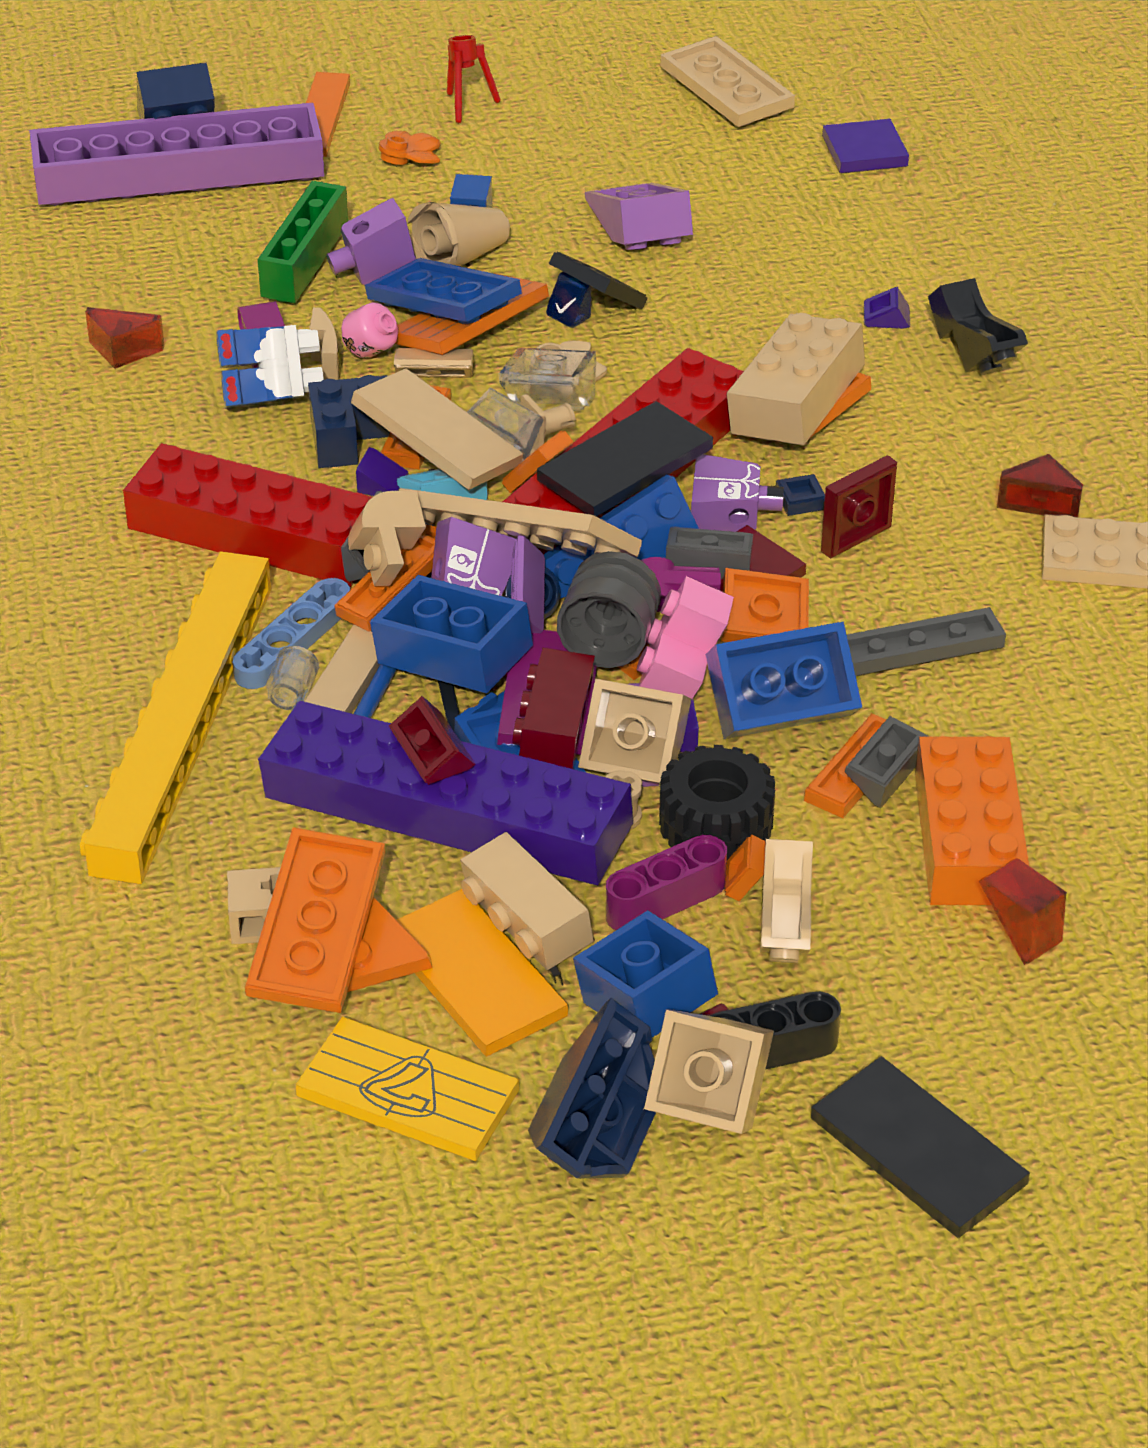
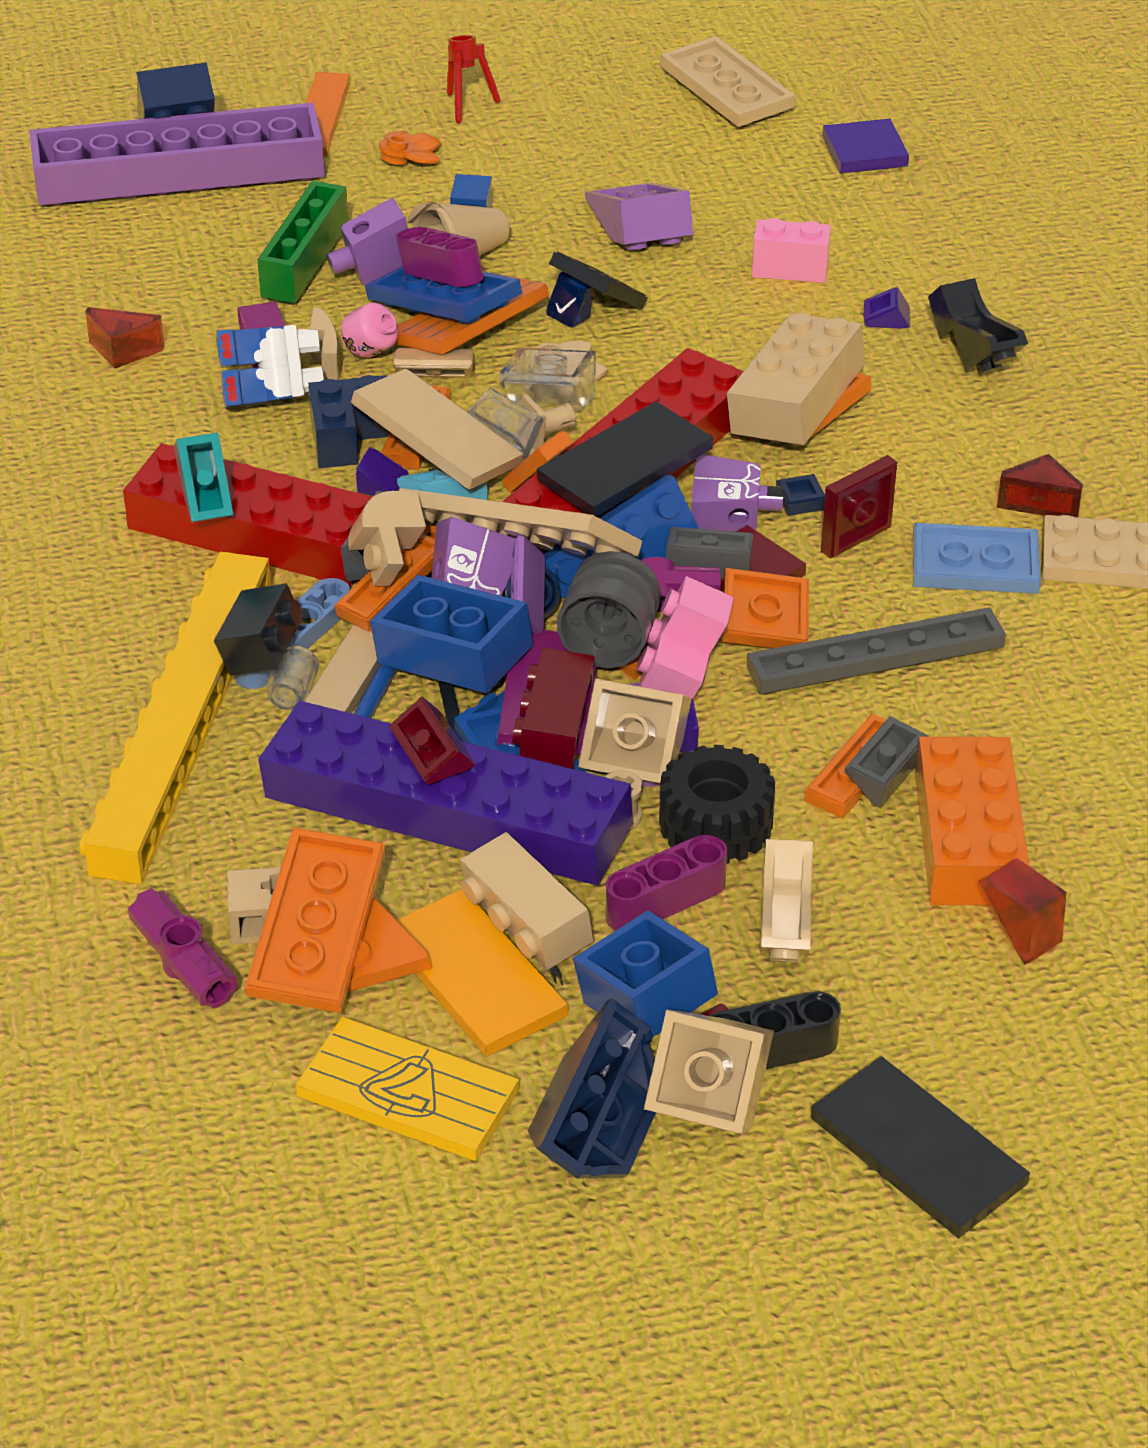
blue brick [705,621,863,739] -> none
orange tile [725,835,765,901] -> none
none -> magenta piece [128,888,237,1009]
none -> teal slope [174,432,233,523]
none -> black brick [213,583,303,676]
none -> magenta beam [396,227,484,287]
none -> bright pink brick [752,218,831,283]
none -> medium blue tile [913,523,1041,594]

